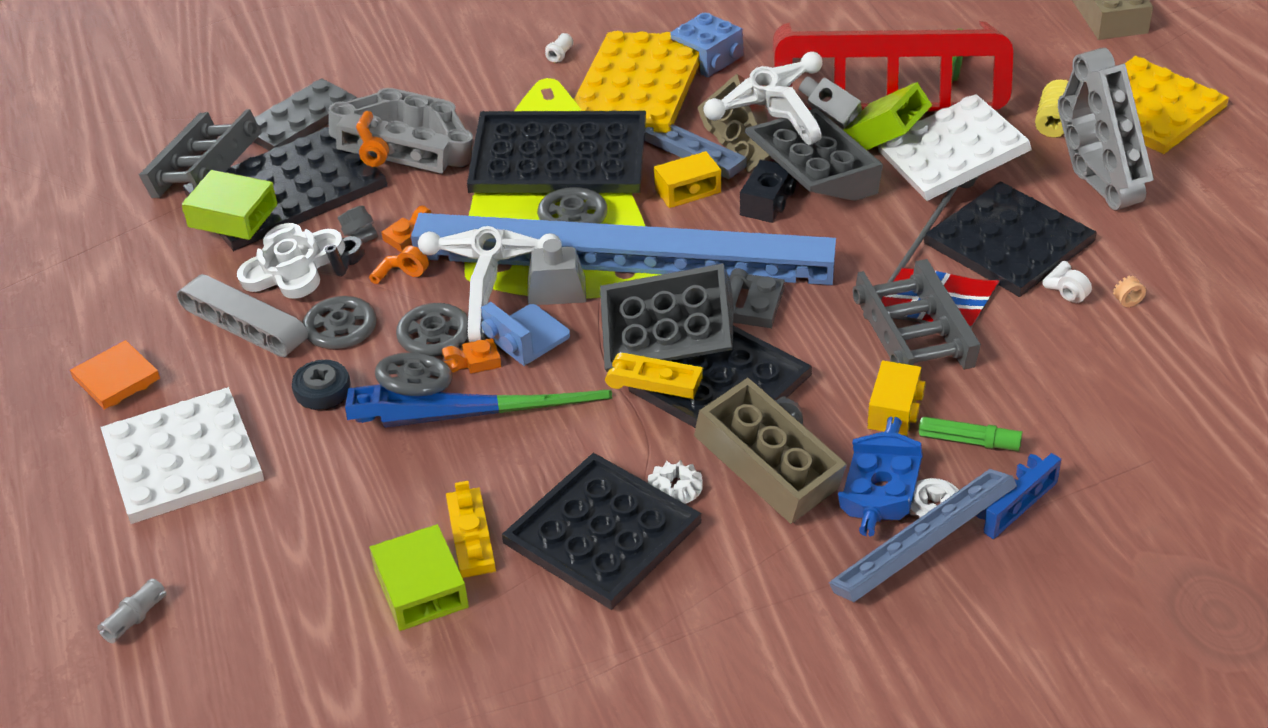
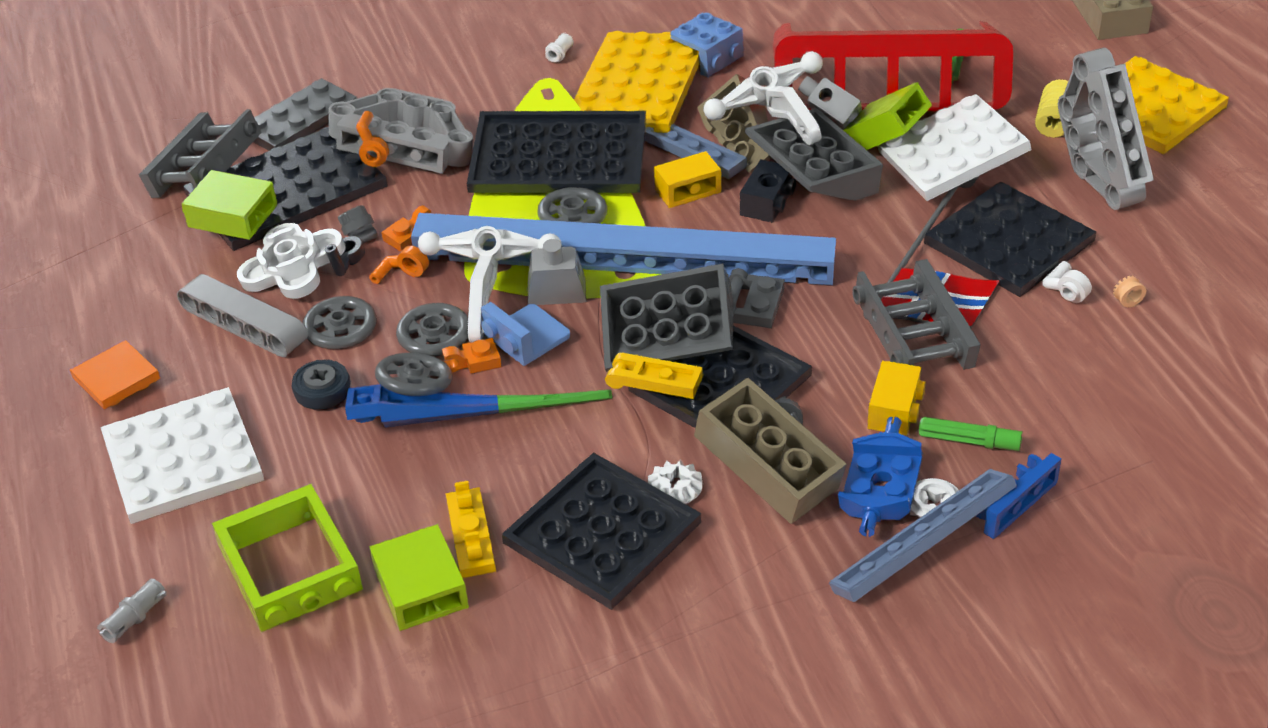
none -> lime window [212,484,363,632]

